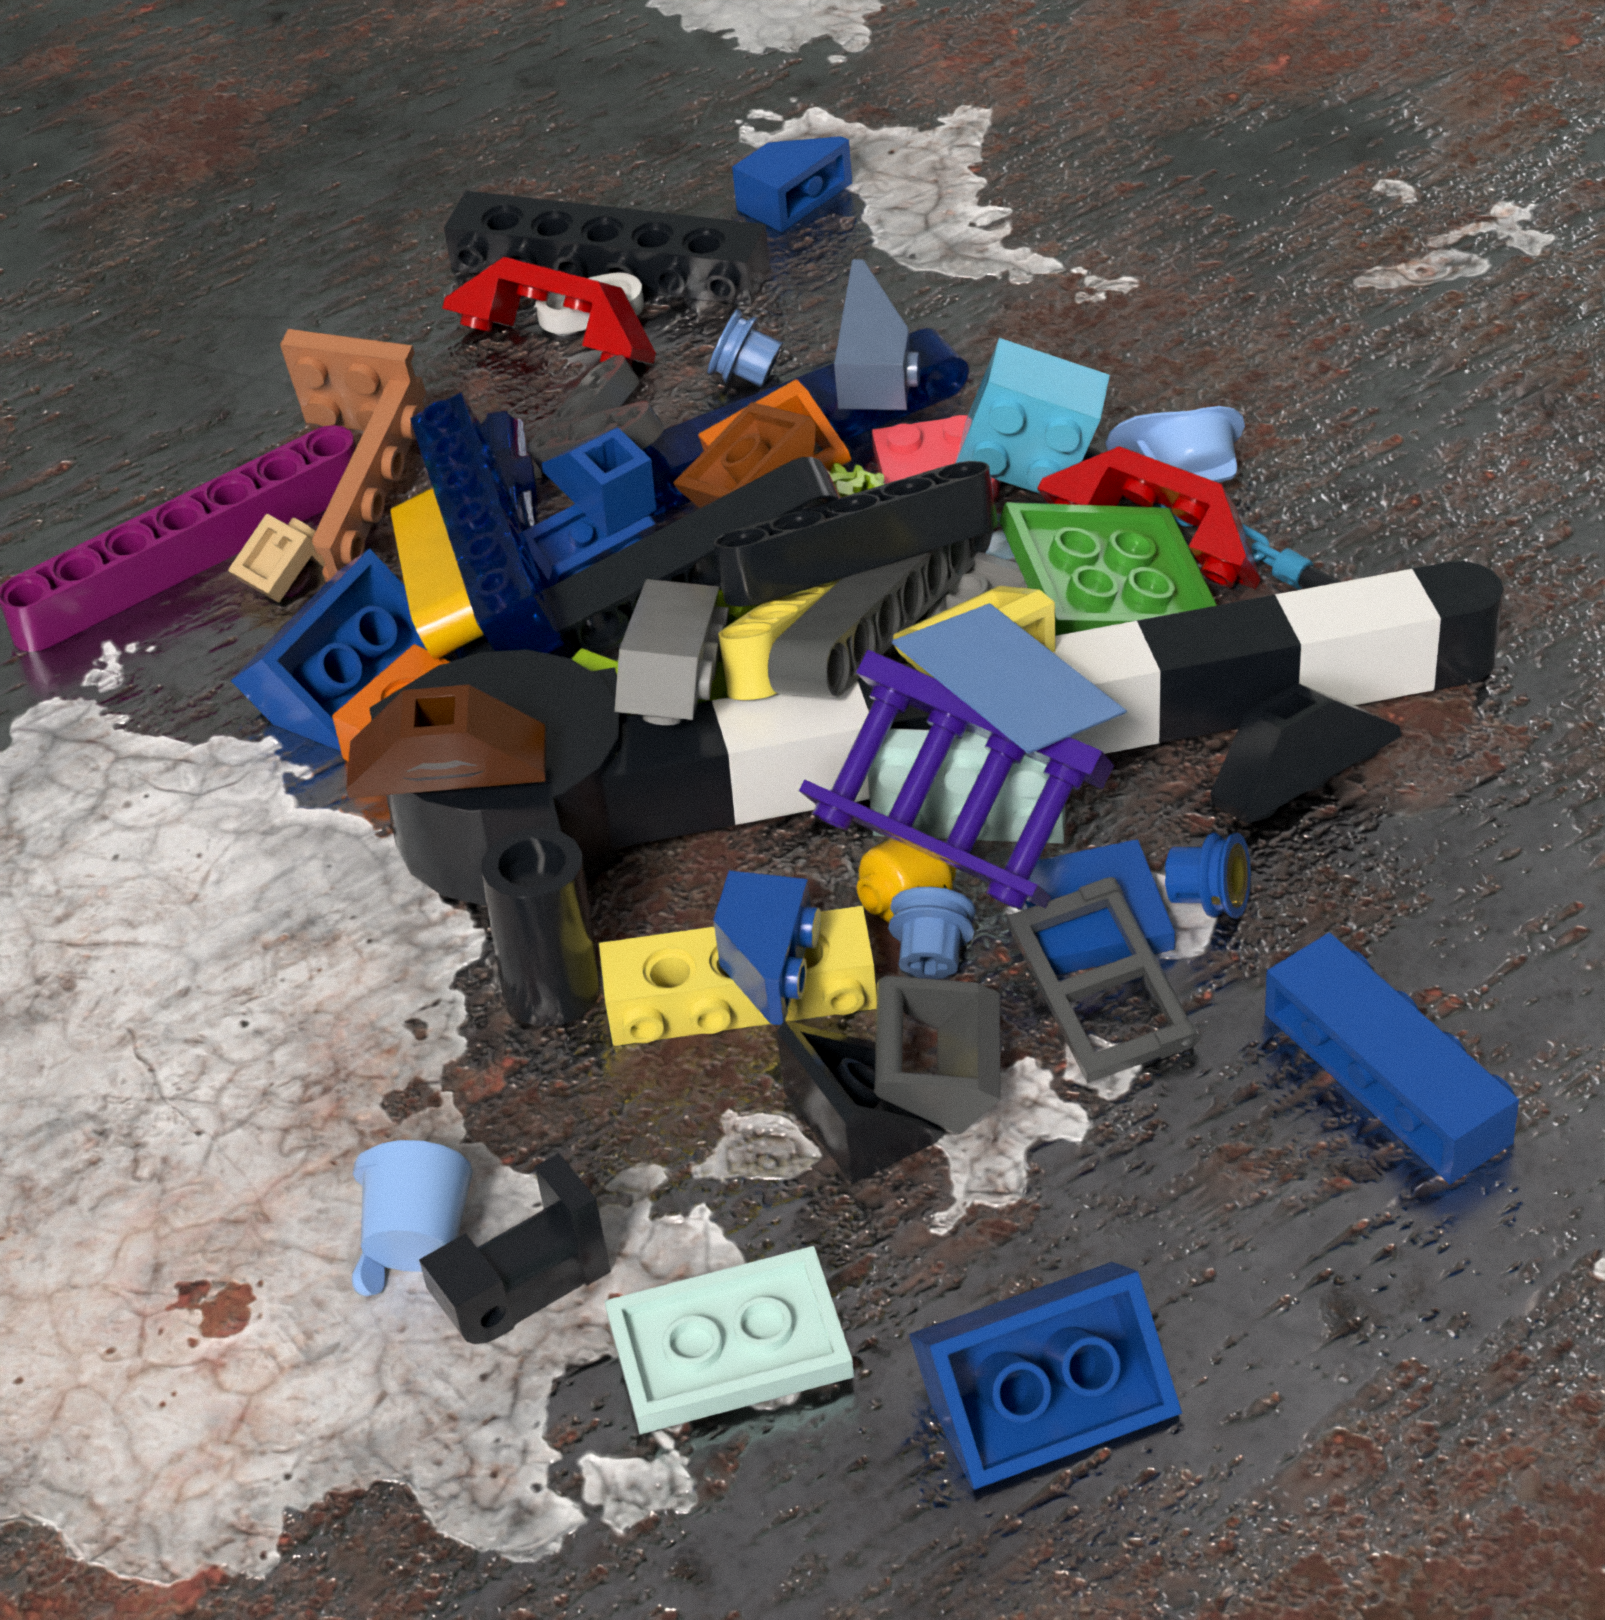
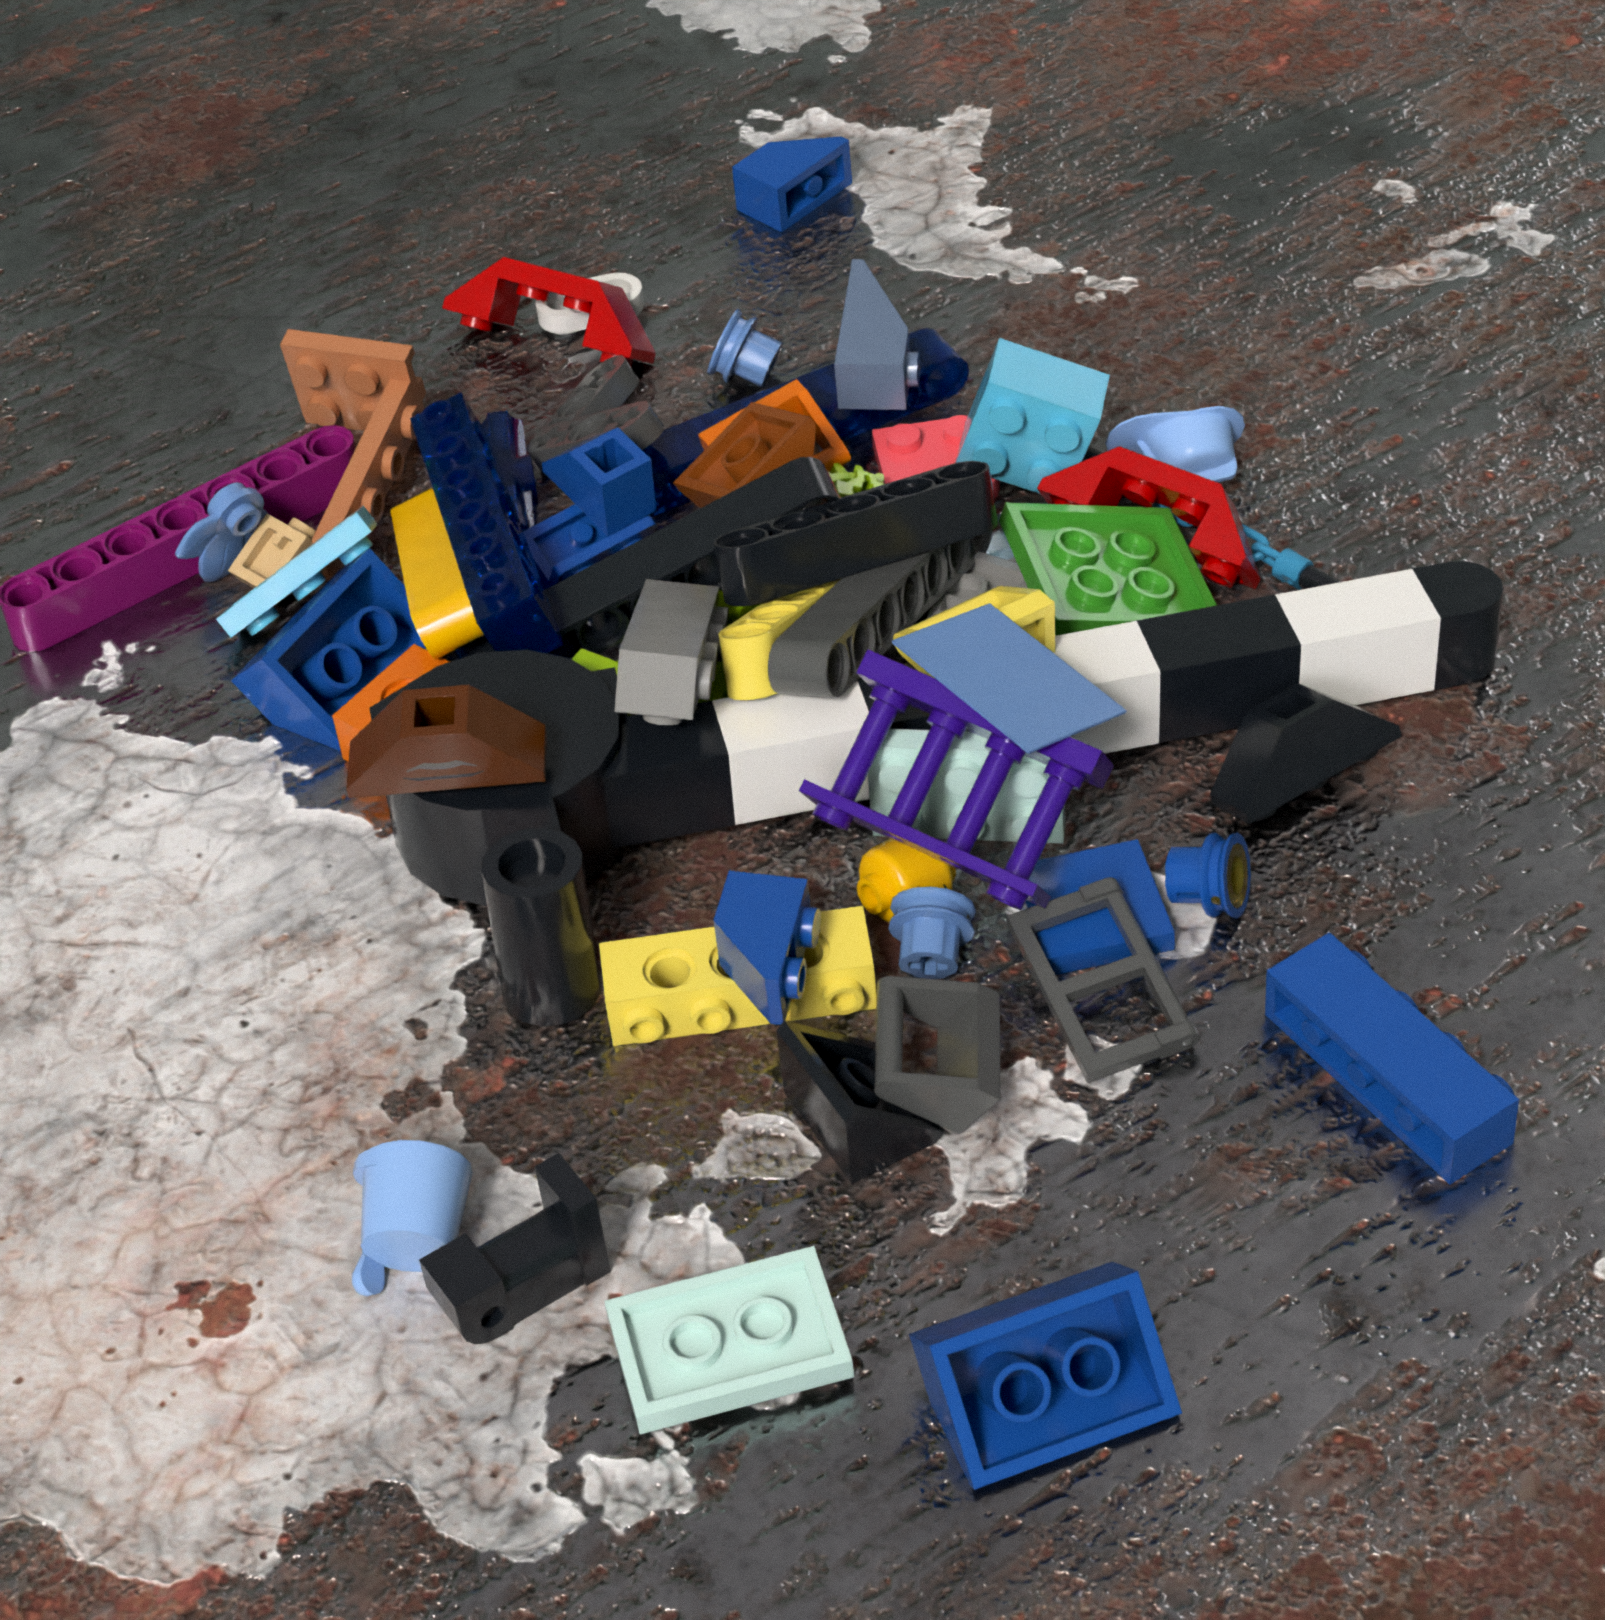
black brick [444,191,770,306] -> none
none -> medium blue plate [175,482,268,582]
none -> medium azure plate [216,505,378,638]

